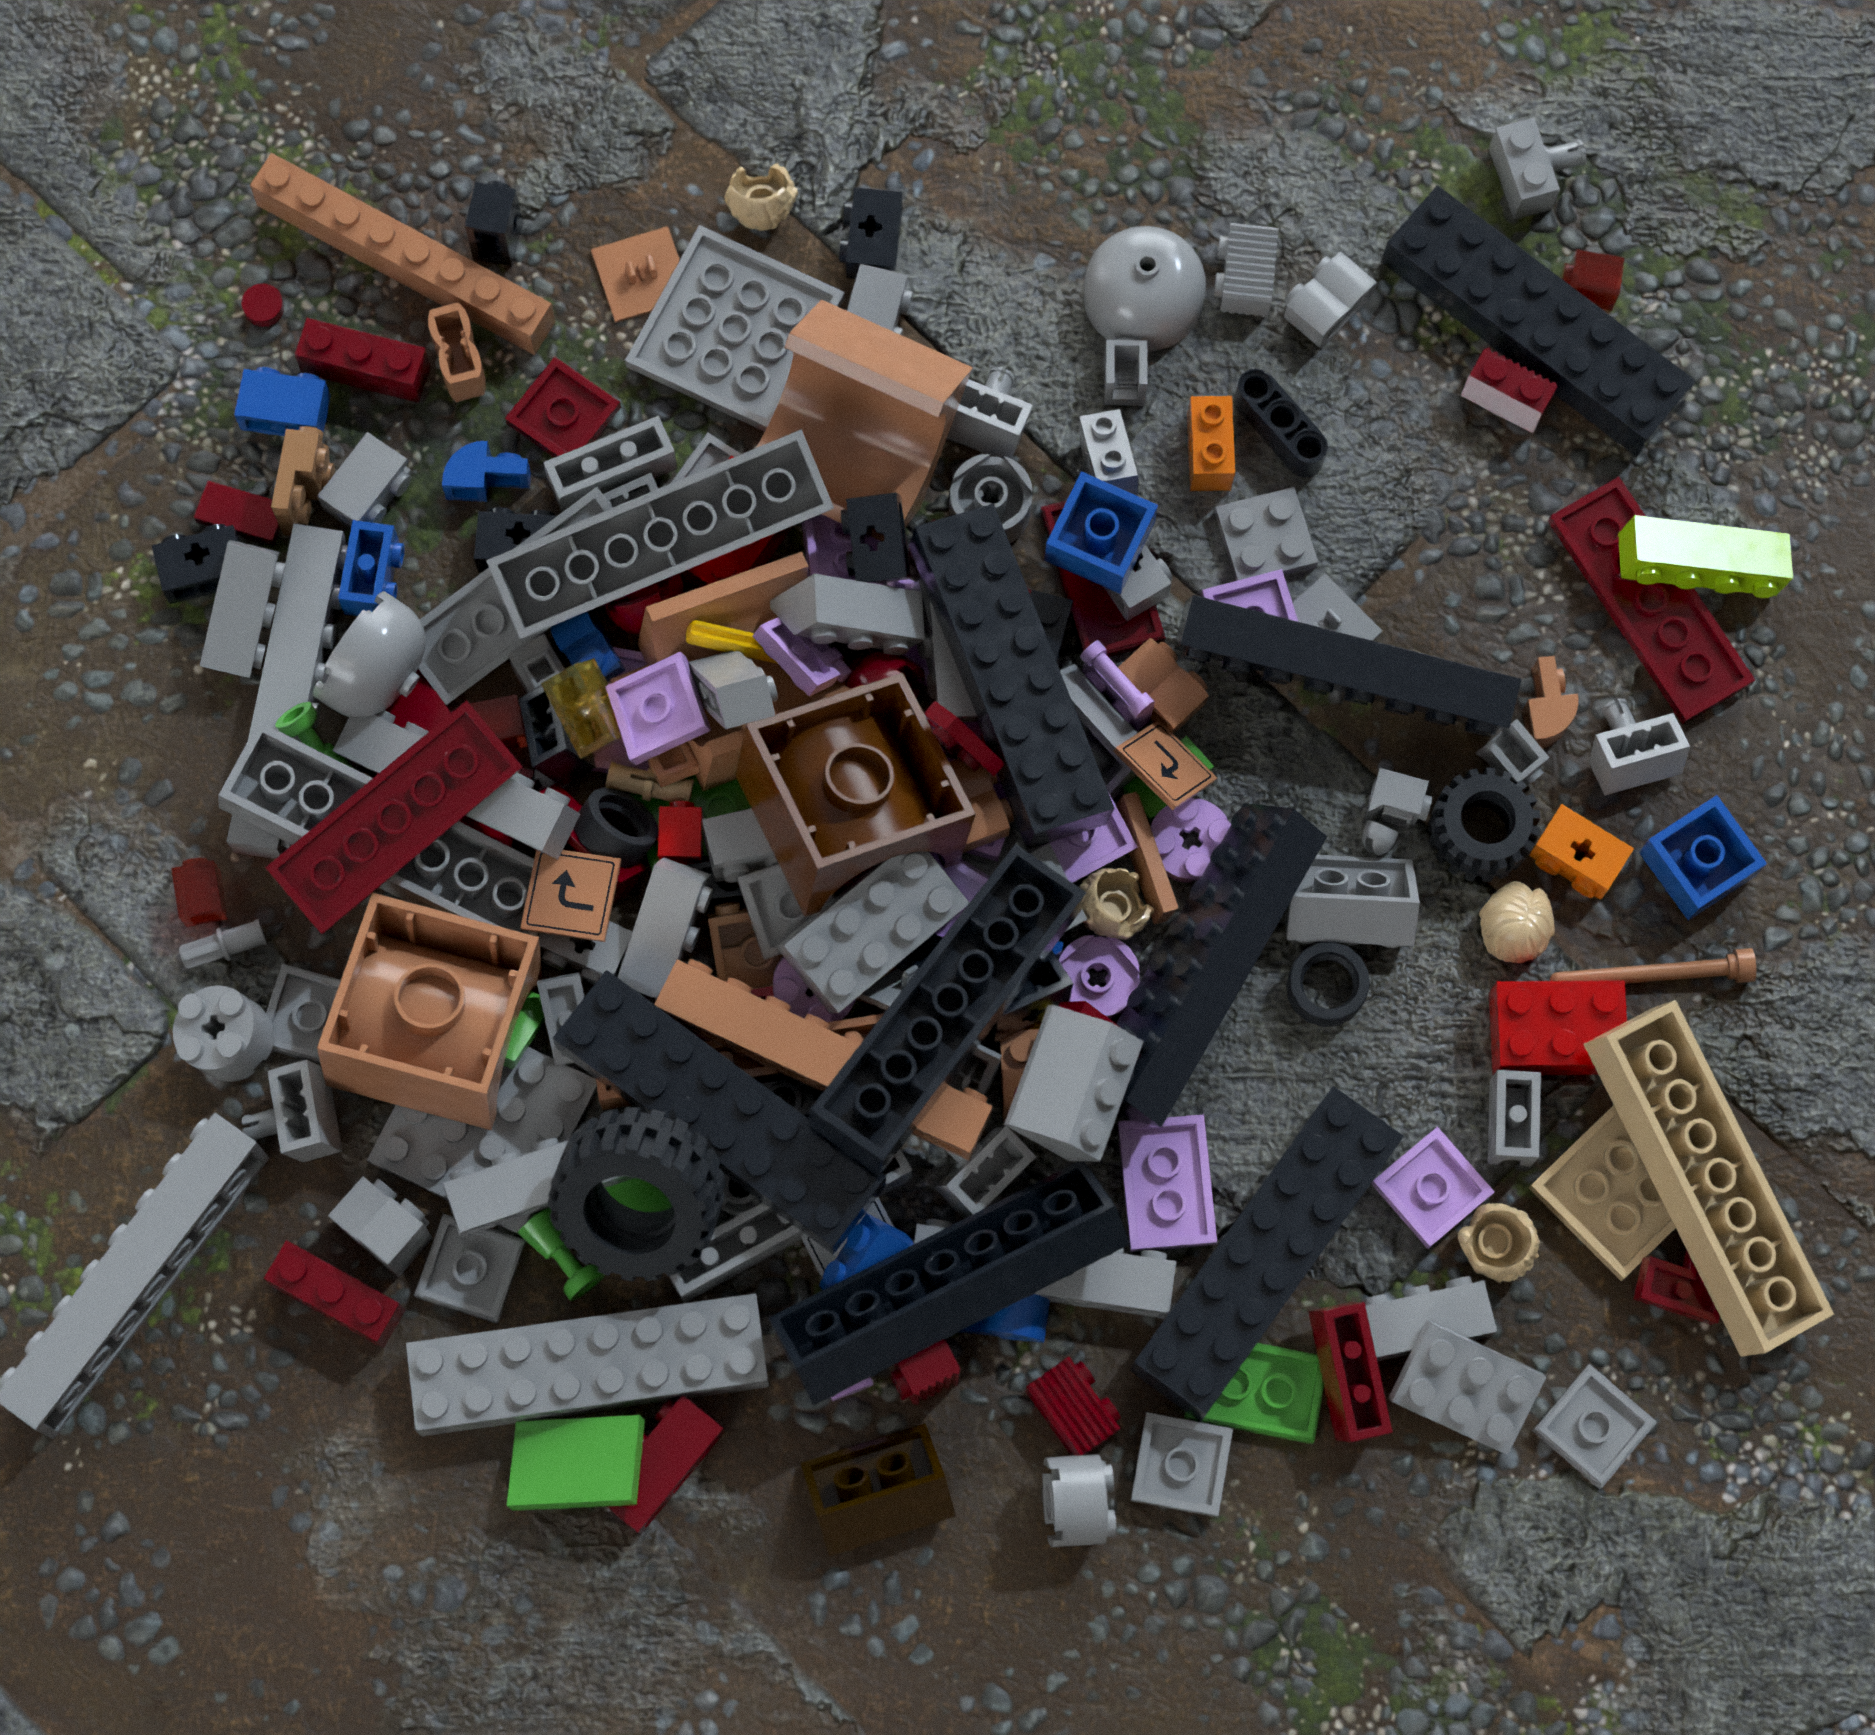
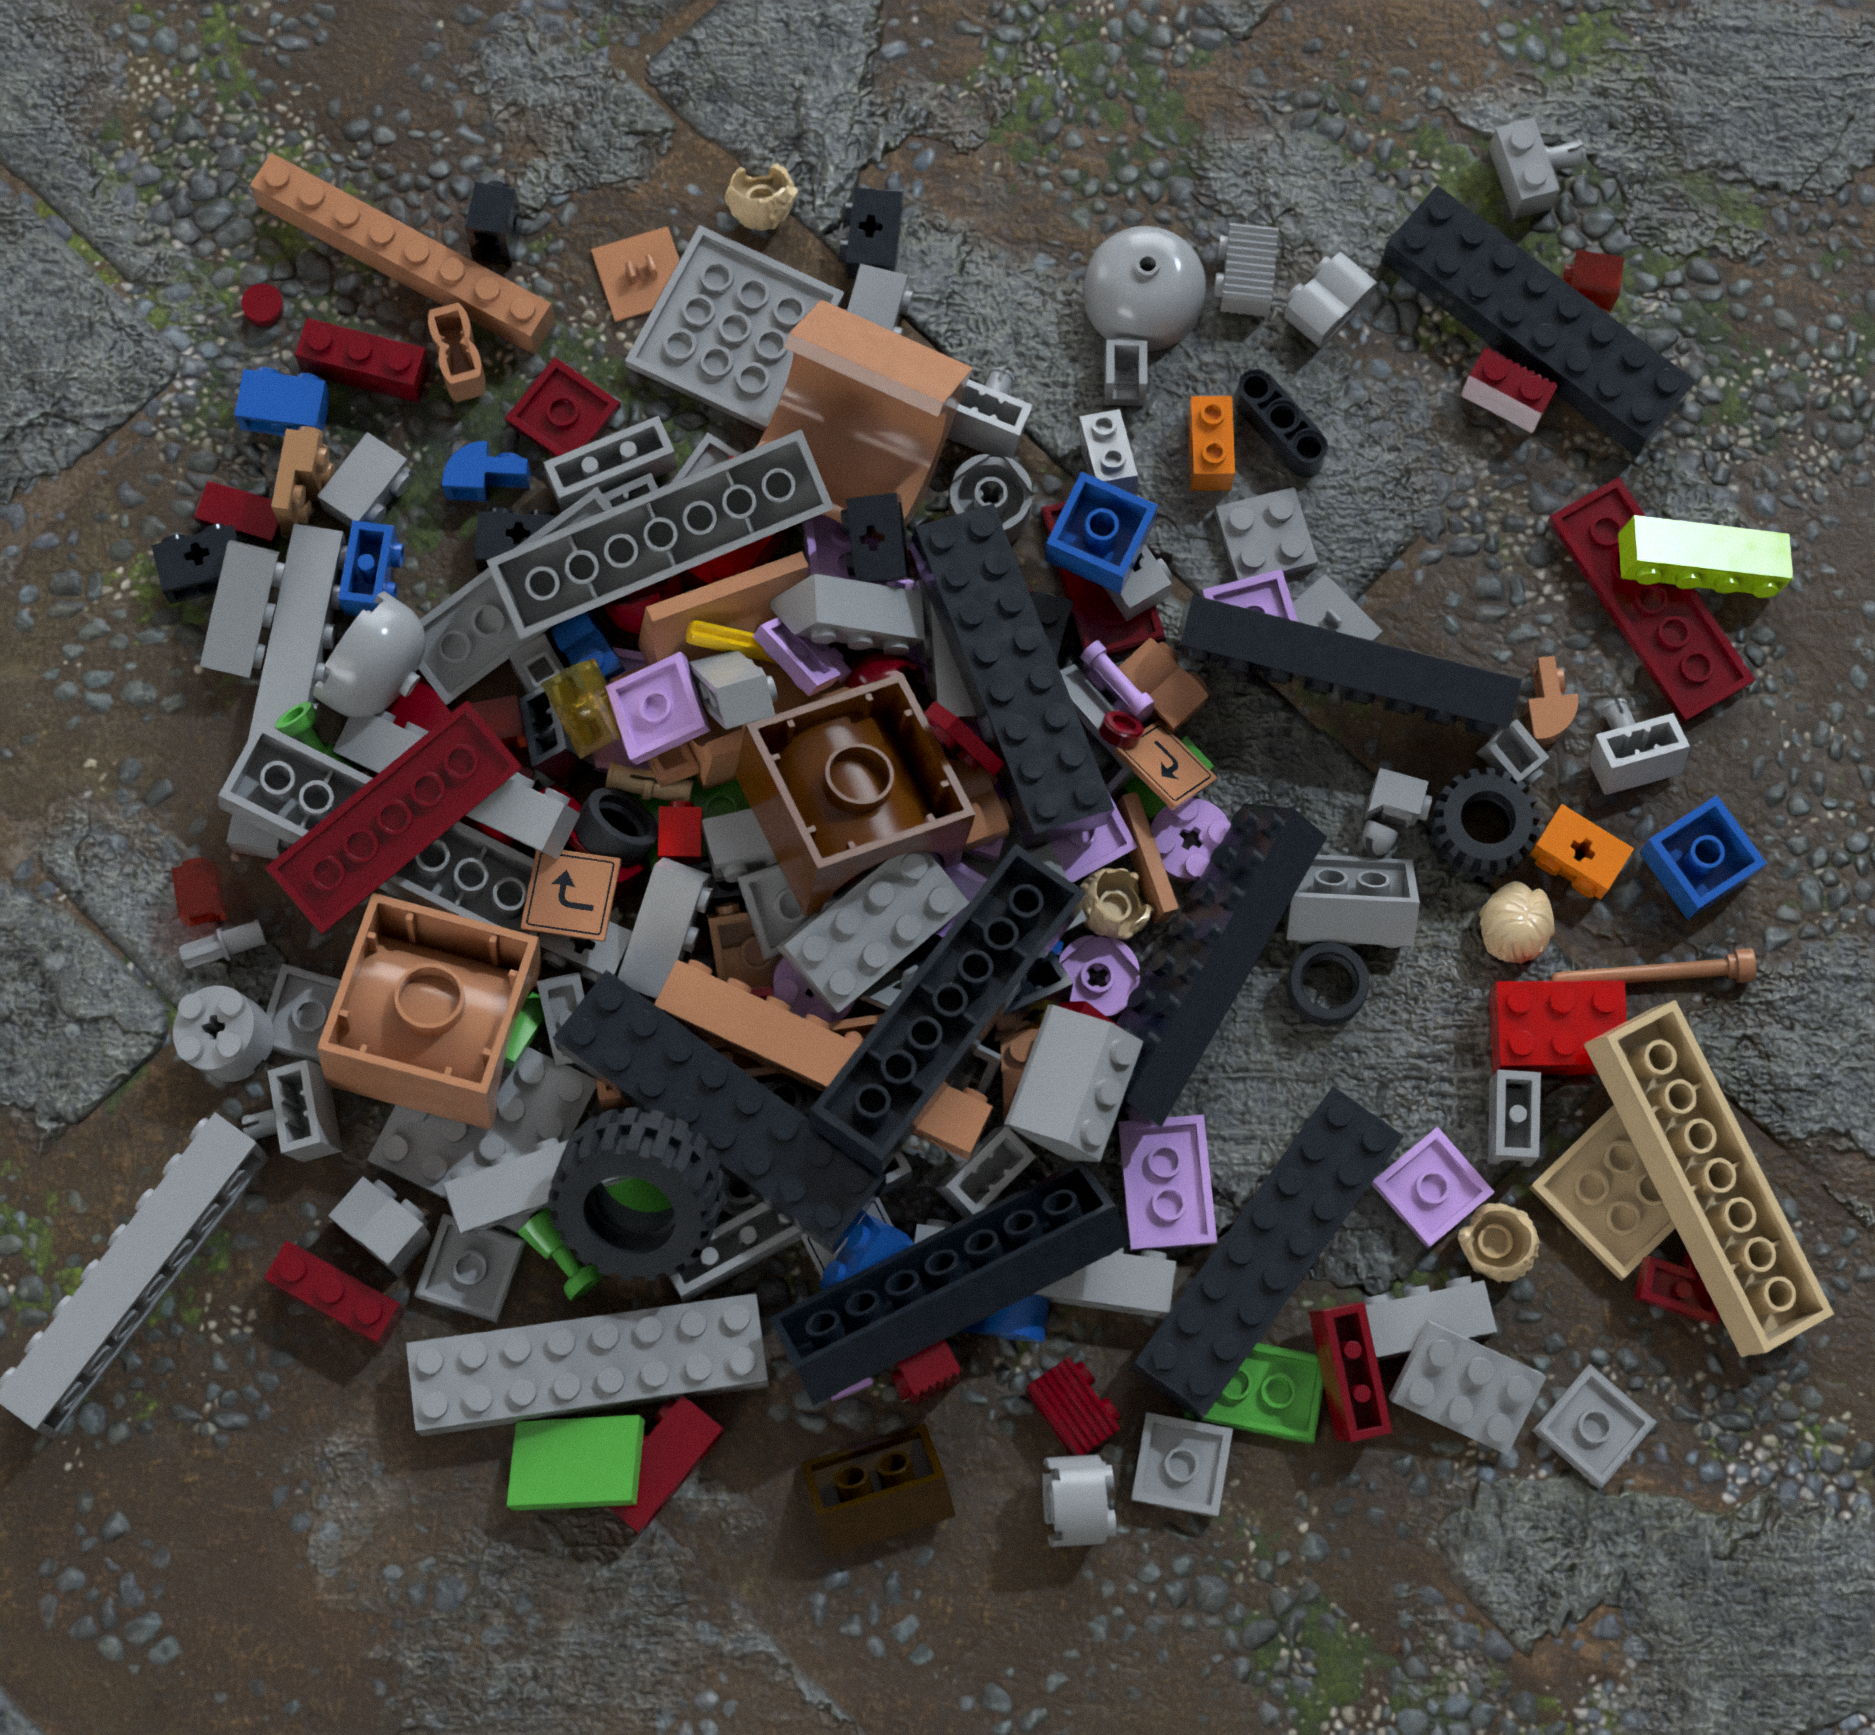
none -> dark red tile [1099,711,1144,749]

